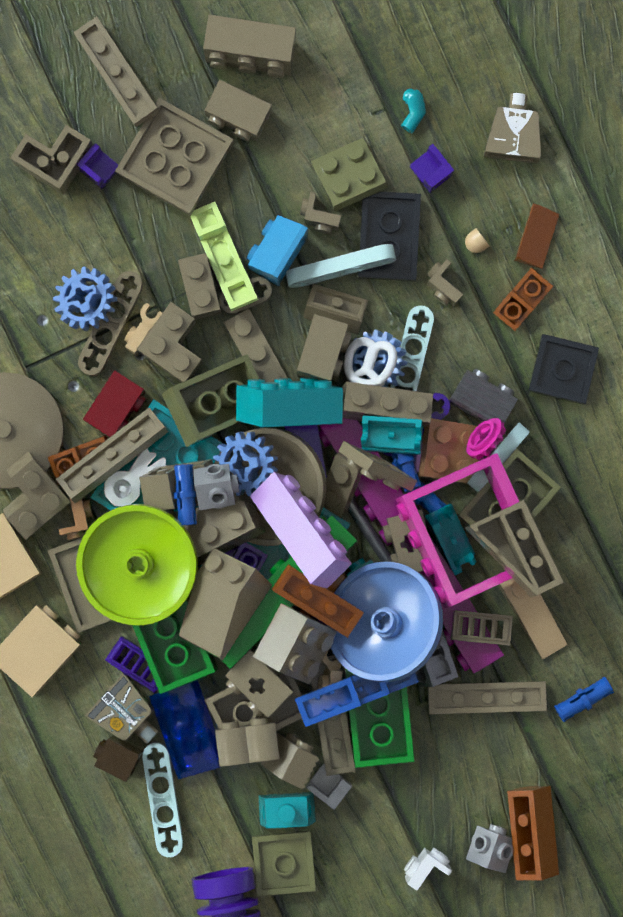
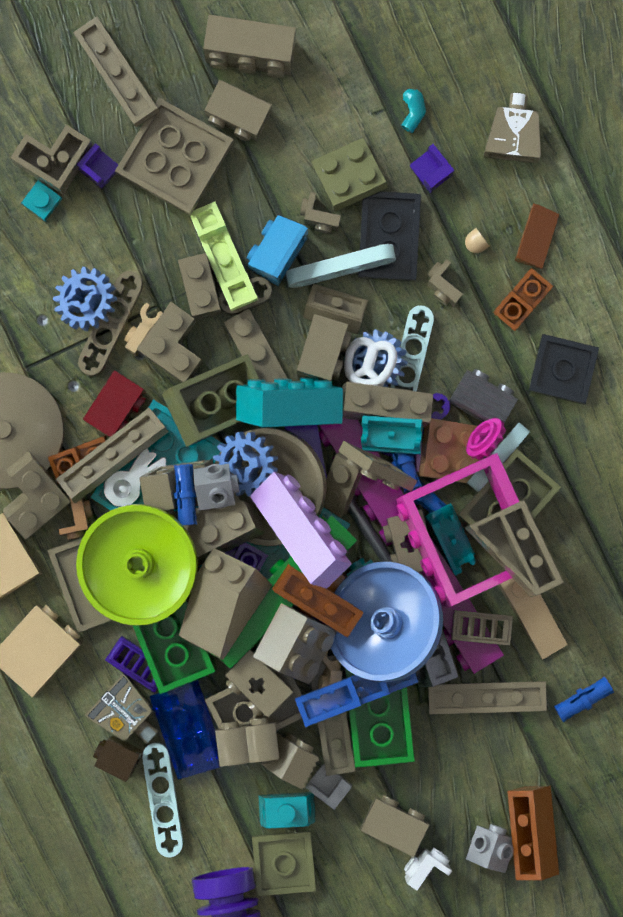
none -> teal plate [21,180,62,222]
none -> dark tan brick [360,795,429,857]

